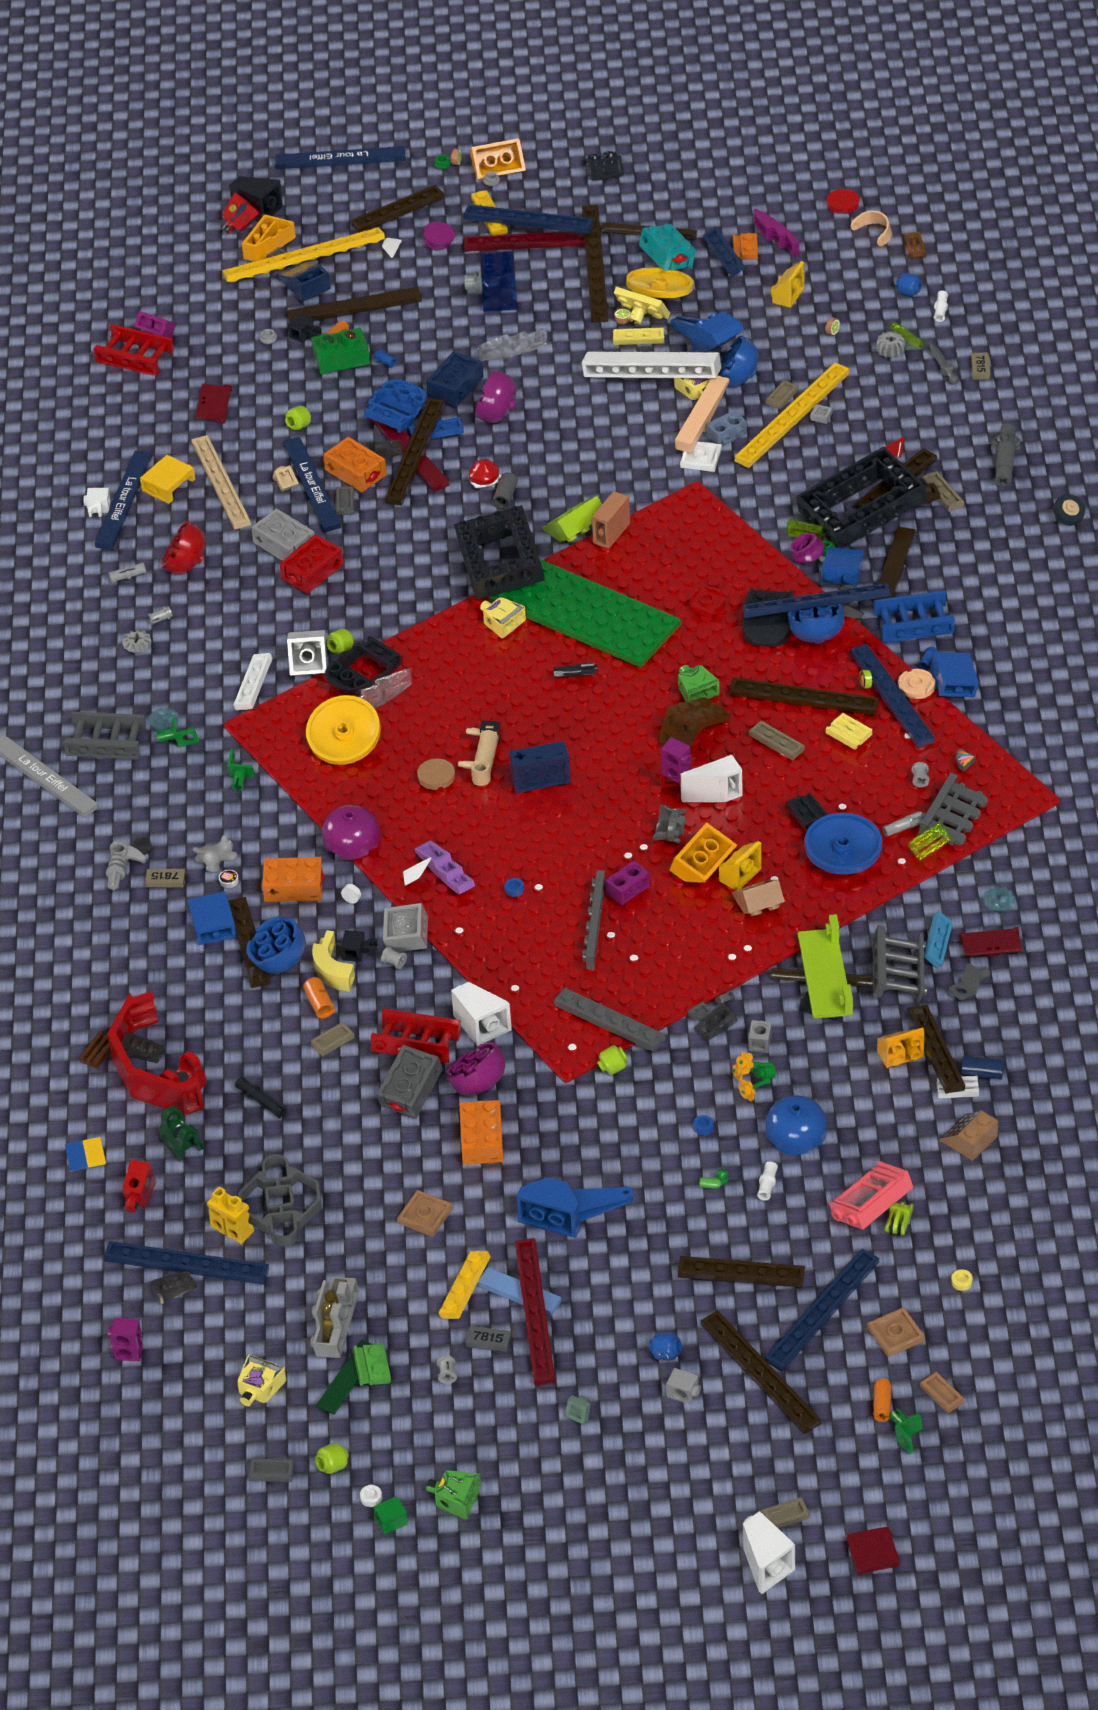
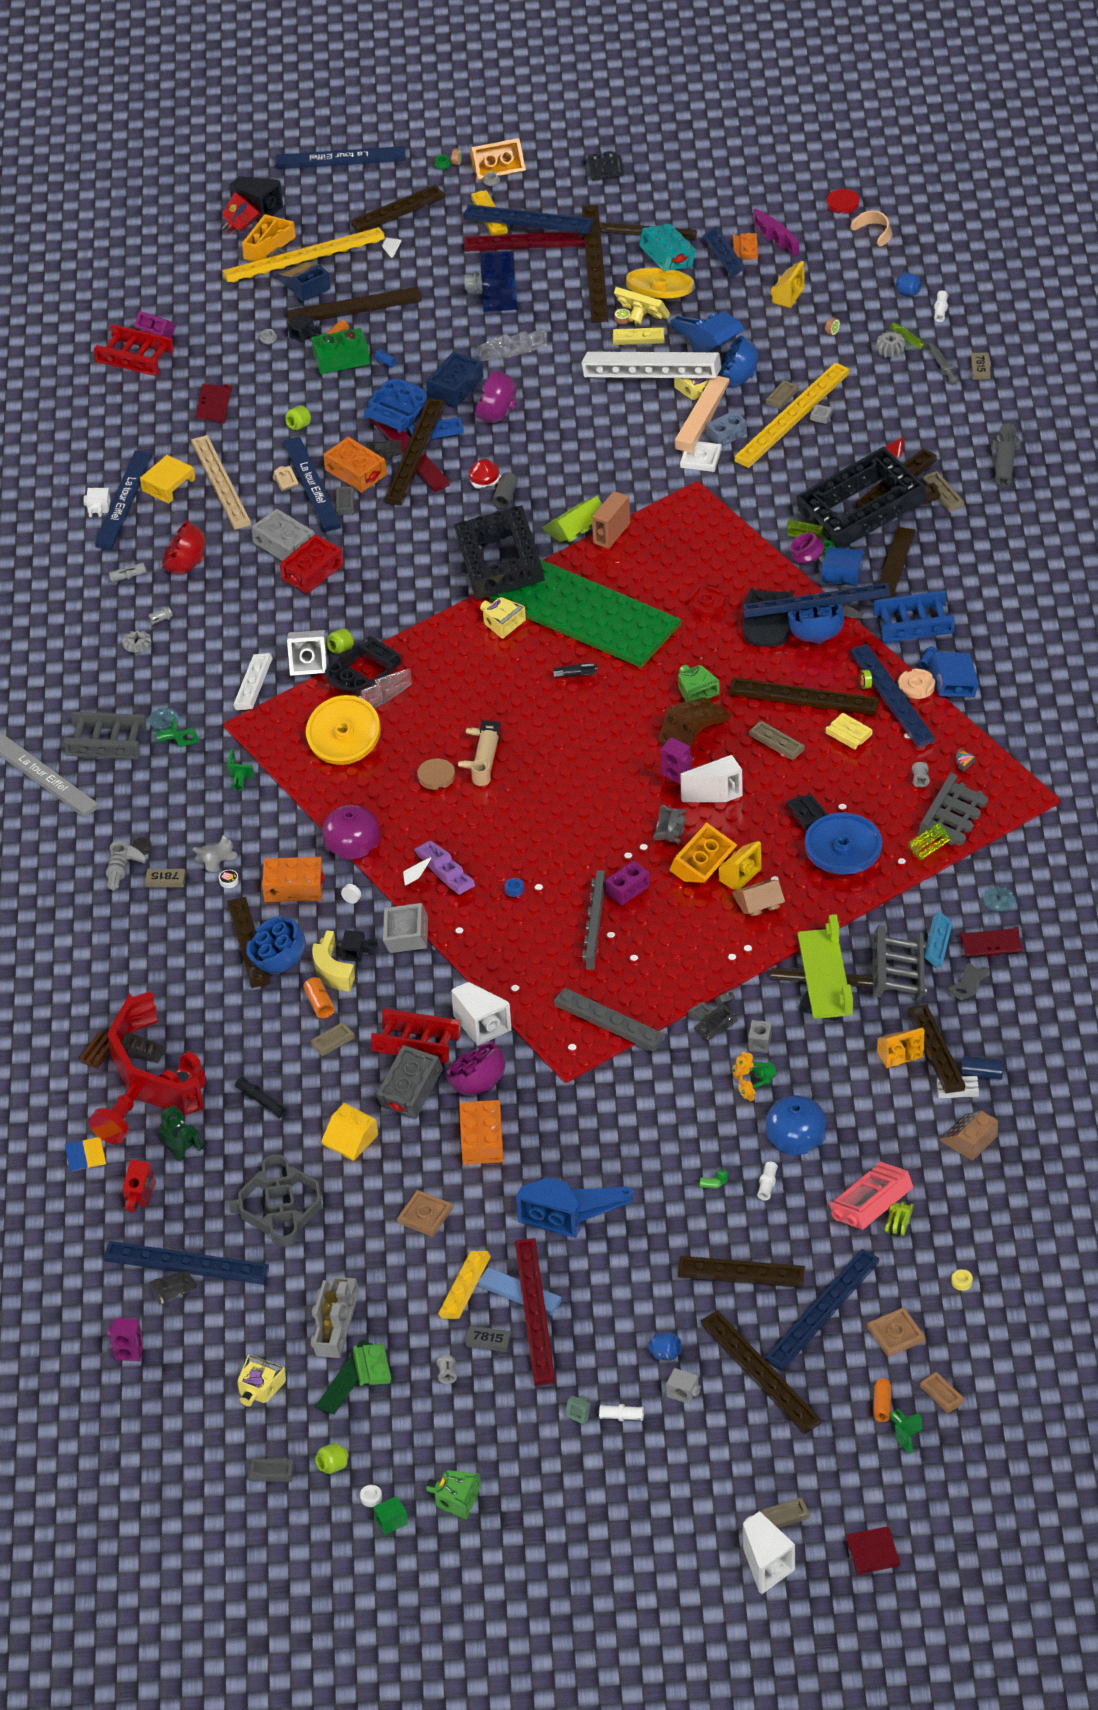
blue brick [187,892,236,945] -> none
yellow hips [207,1187,254,1244] -> none
light grey bush [381,946,407,970] -> none
magenta hat [423,222,455,250] -> none
dark blue piece [509,741,571,793] -> none
lime head [597,1045,628,1075] -> none
blue tile [693,1115,714,1135] -> none
light grey piece [882,811,926,836] -> none
clear orange tile [904,232,926,260] -> none
black wheel [1053,494,1085,526] -> none
none -> red piece [89,1083,141,1144]
none -> yellow slope [321,1103,378,1161]
none -> white pin [599,1404,644,1421]

